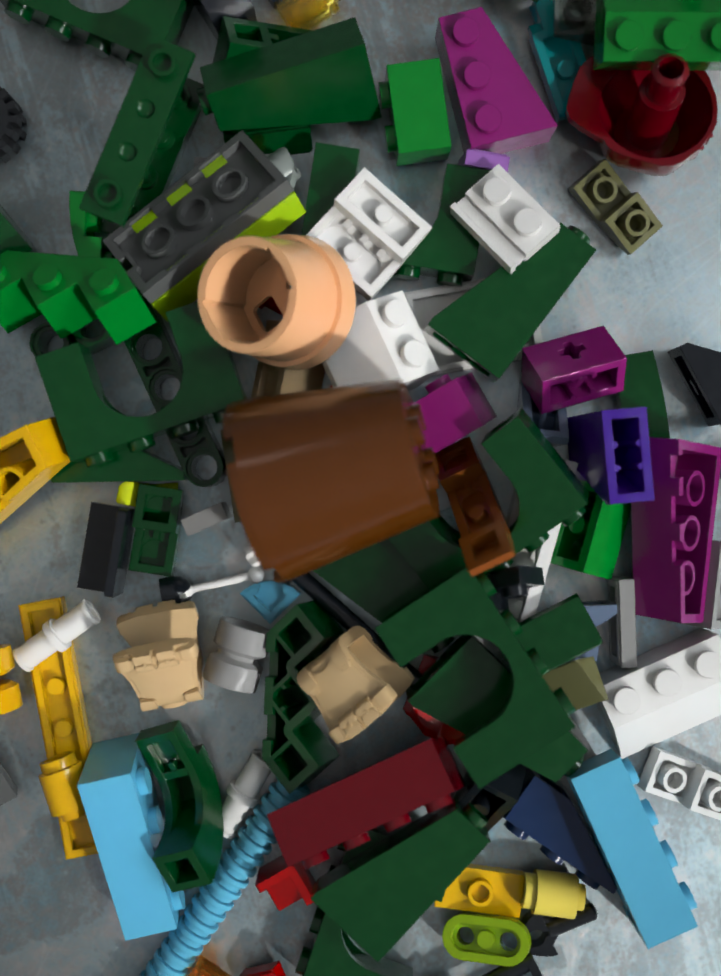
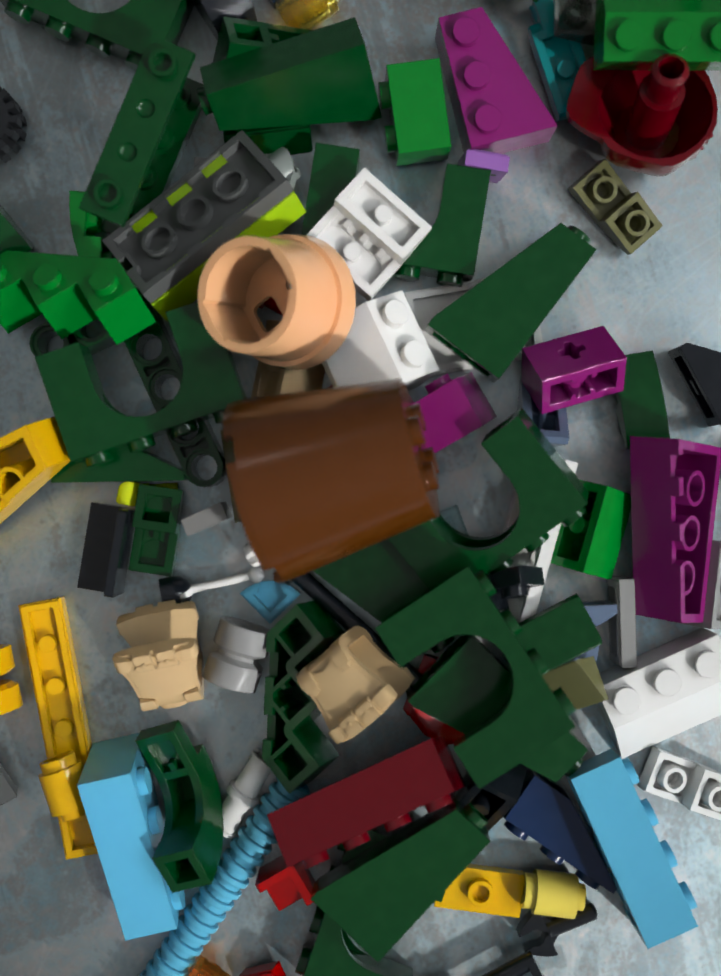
white pin [12,599,101,672] -> none
dark orange slope [435,436,516,577] -> none
lime plate [442,912,531,967] -> none
white plate [450,164,560,275] -> none
dark purple slope [567,407,655,505] -> none

